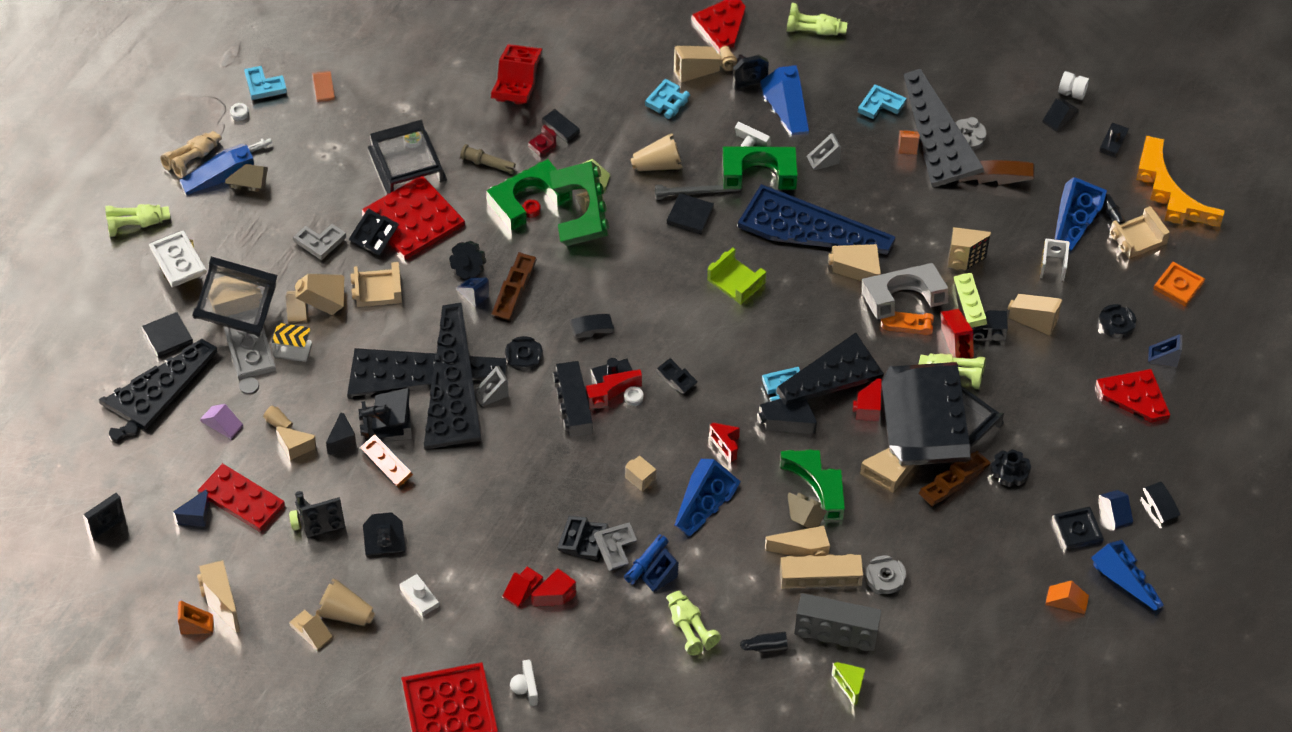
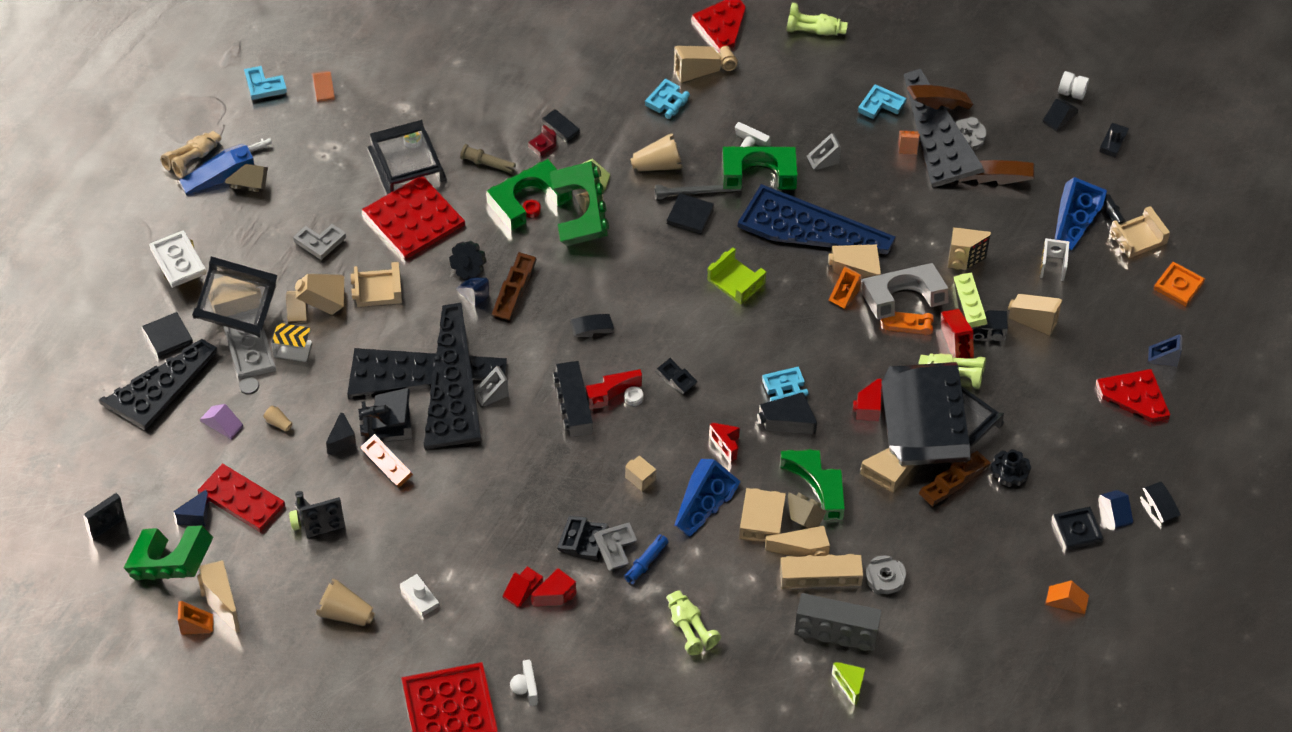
yellowish green piece [105,204,170,237] -> none
black piece [109,421,138,443] -> none
white tile [230,103,249,121] -> none
tan slope [277,426,316,460] -> none
tan slope [290,610,333,651] -> none
black slope [349,208,399,256] -> none
black piece [363,512,405,555] -> none
red bracket [491,44,543,104] -> none
black tile [505,336,543,371] -> none
black tile [591,358,633,384] -> none
dark blue slope [641,548,679,592] -> none
black piece [733,54,769,90] -> none
black piece [740,632,788,653] -> none
blue wedge [760,65,809,135] -> none
black wing [776,332,884,405] -> none
blue wedge [1091,540,1164,610] -> none
black tile [1098,304,1137,338] -> none
light orange arch [1136,136,1225,227] -> none
none -> green arch [123,525,214,580]
none -> tan brick [739,488,786,542]
none -> orange slope [829,267,861,309]
none -> reddish brown slope [907,85,974,110]

